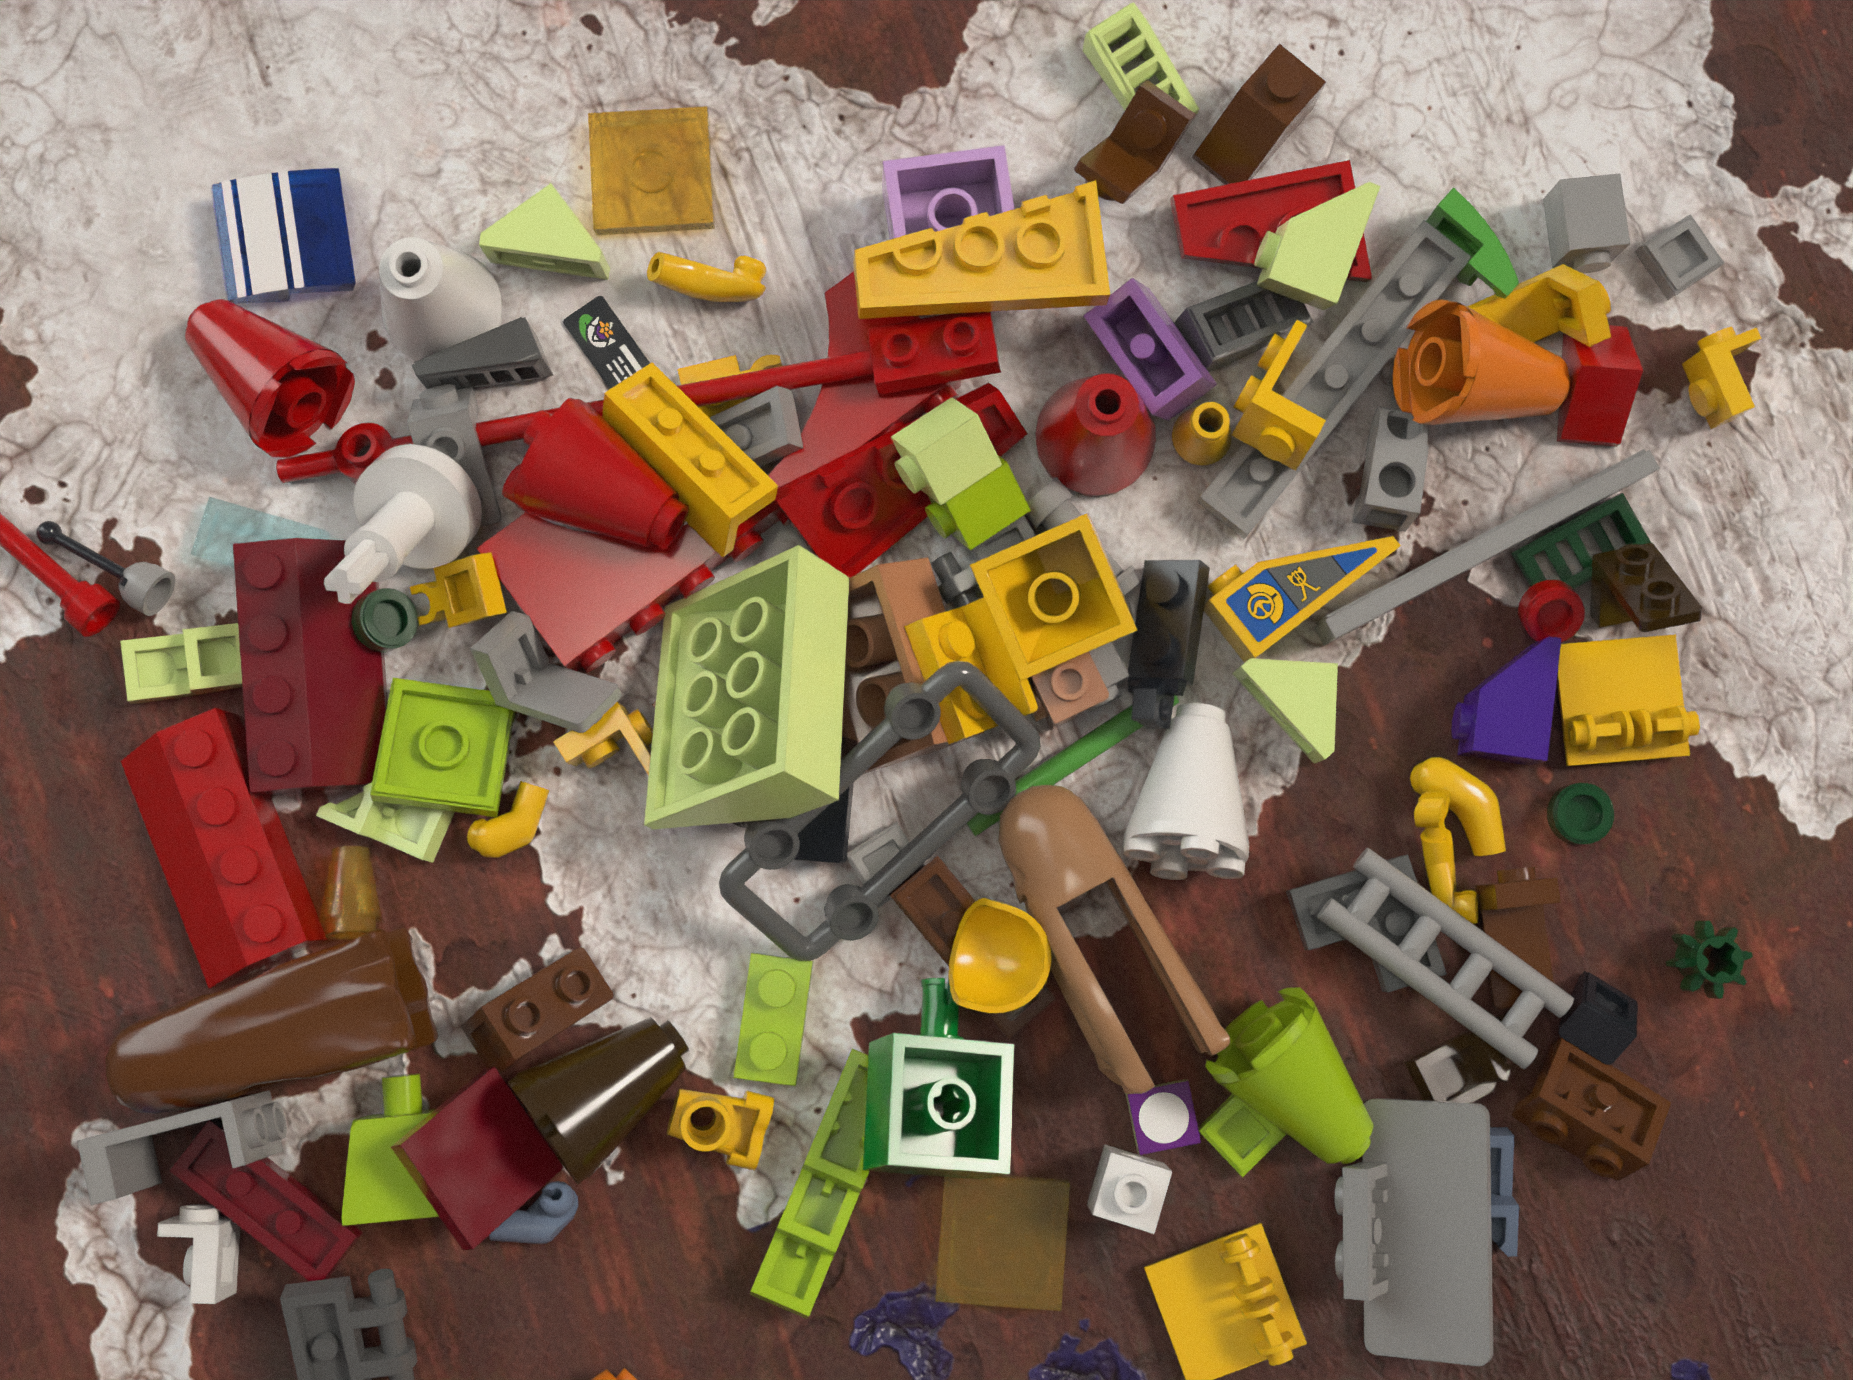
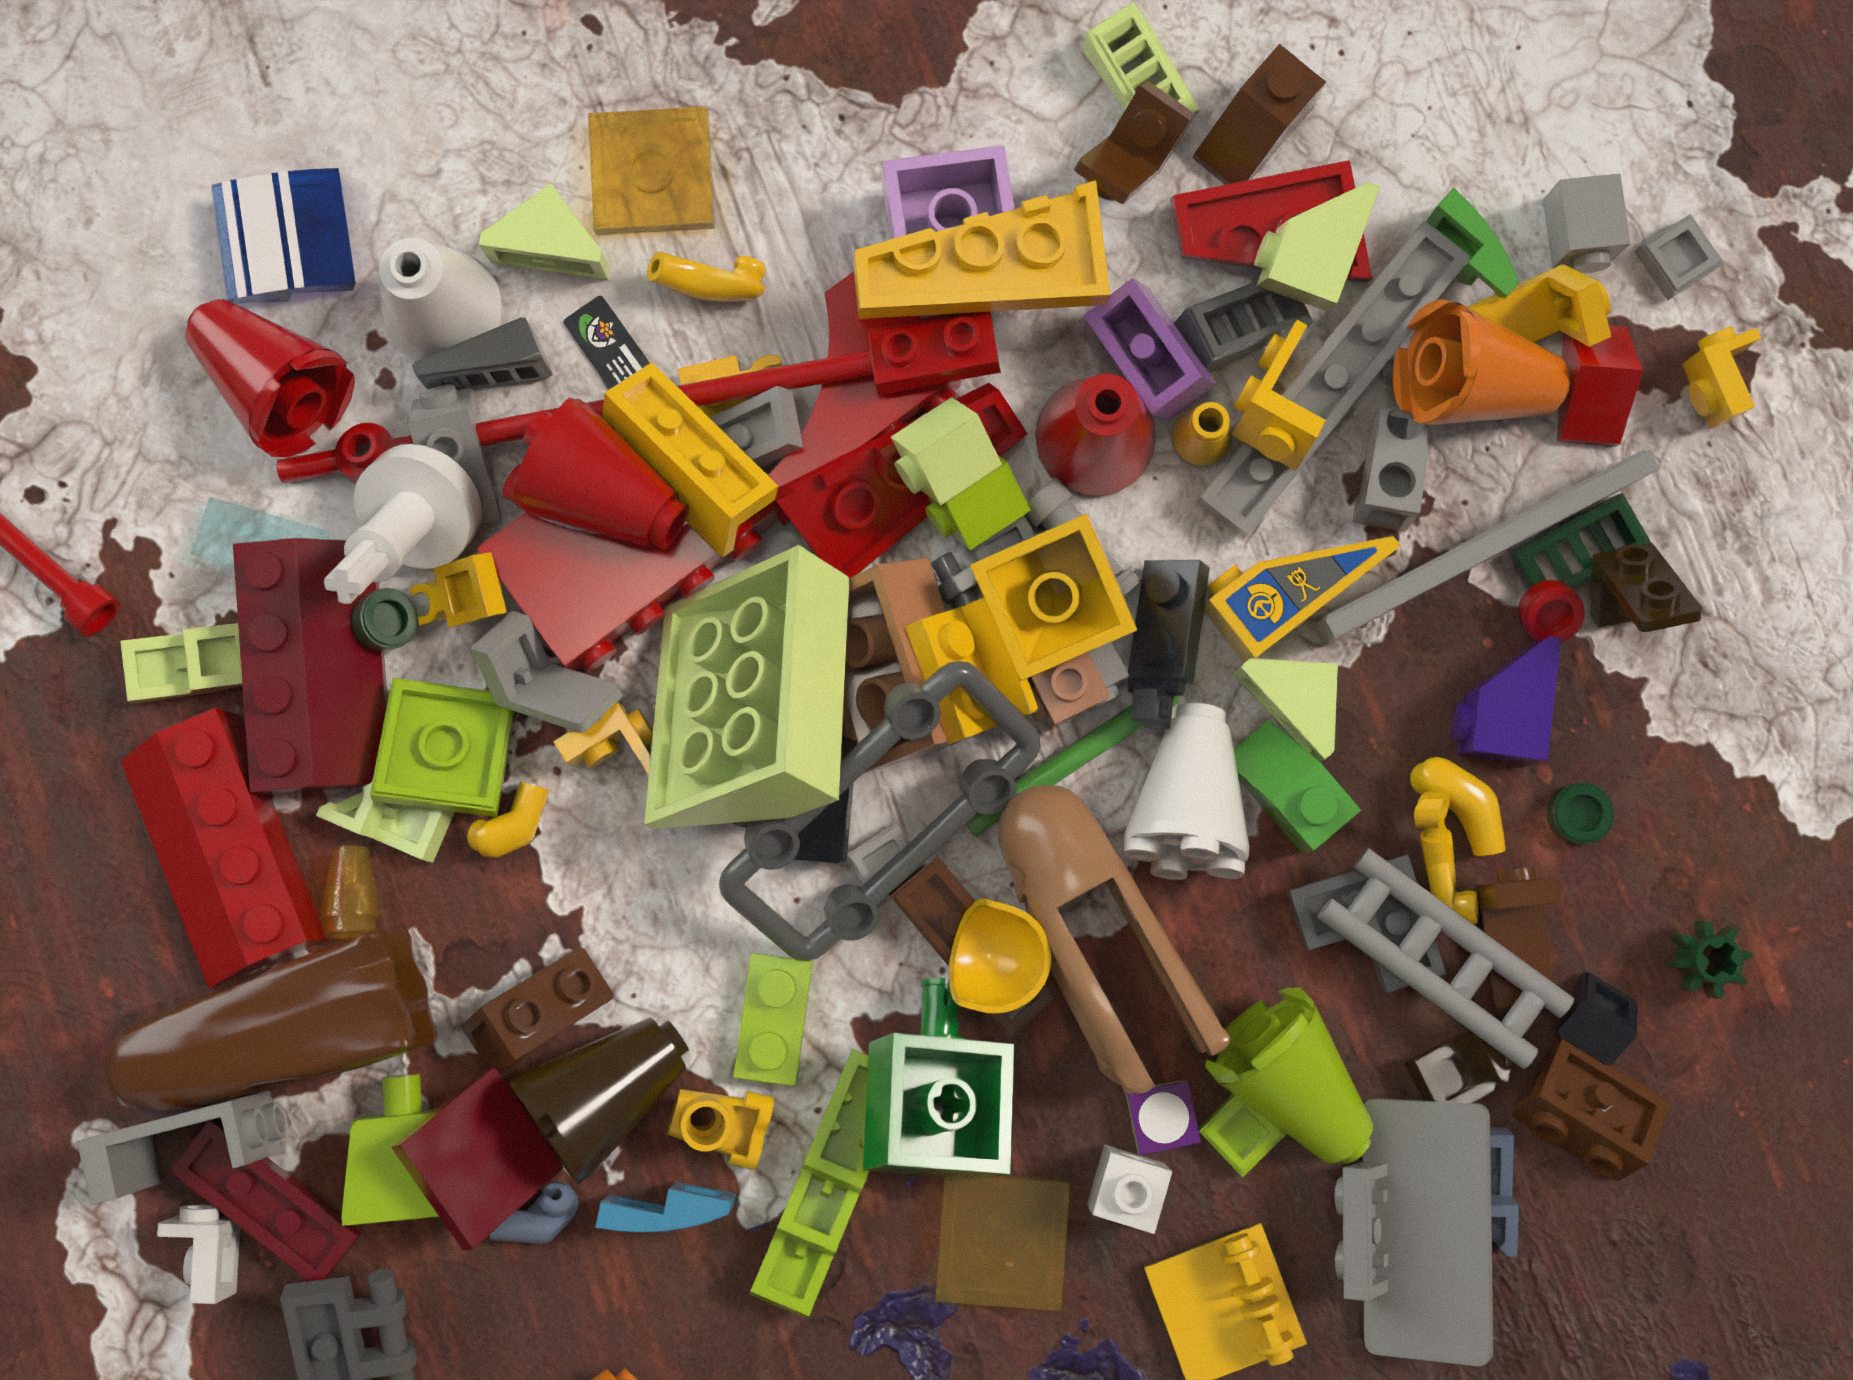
light grey hinge [36,521,175,616] -> none
yellow hinge [1557,634,1700,766] -> none
none -> dark azure slope [595,1181,736,1232]
none -> bright green slope [1234,720,1361,853]

